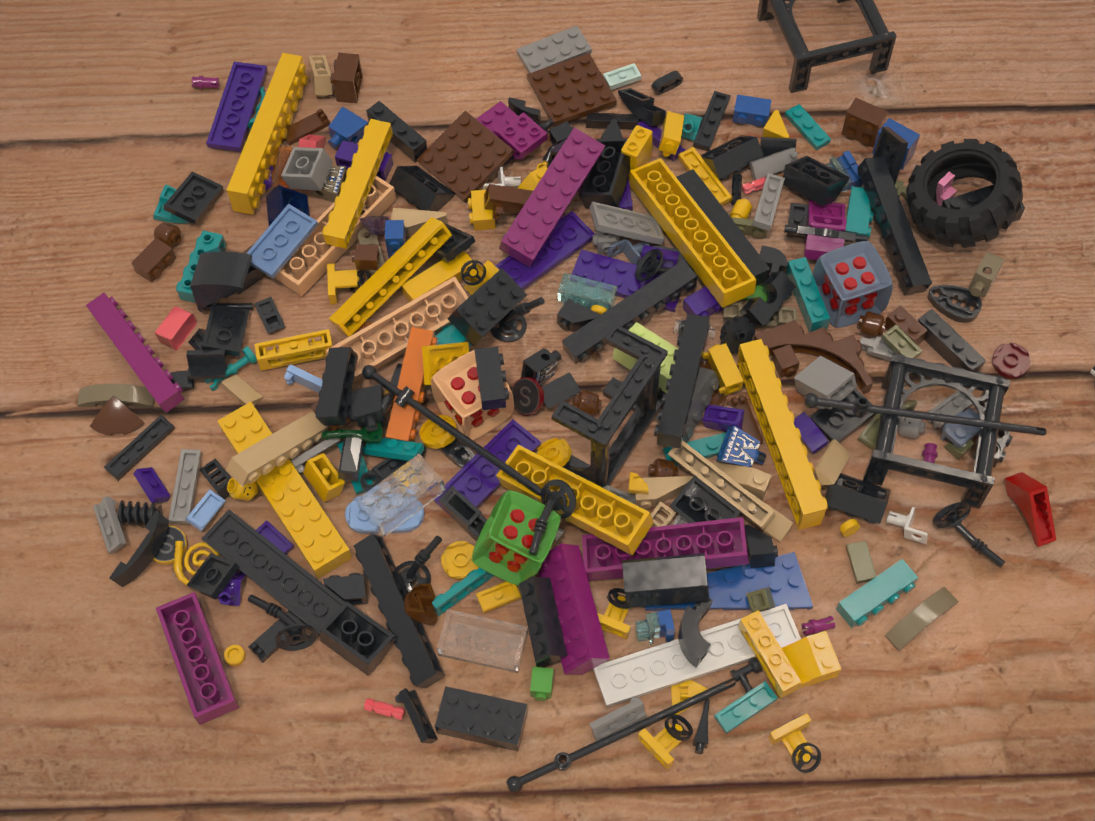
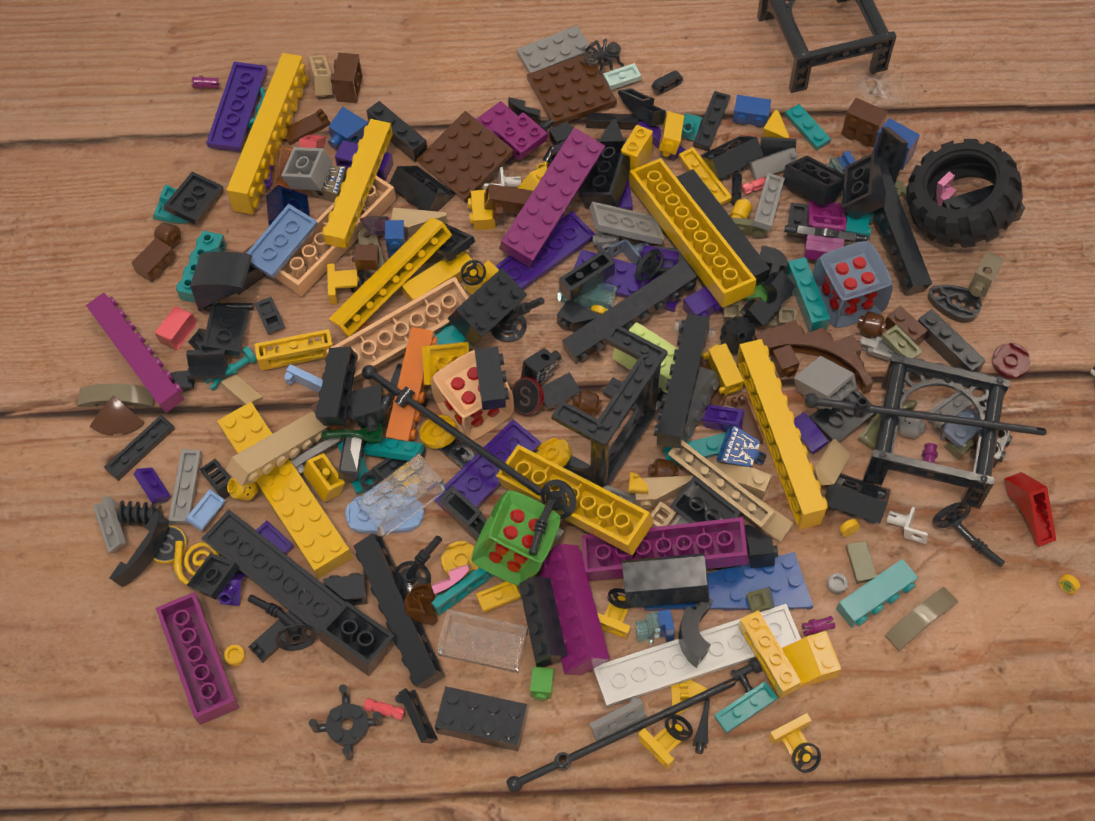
none -> black plate [309,684,383,760]
none -> bright pink slope [432,563,471,594]
none -> black brick [559,250,615,303]
none -> animal [582,39,624,75]
none -> light grey tile [827,573,848,595]
none -> black slope [841,152,886,220]
none -> tile [1058,574,1080,594]

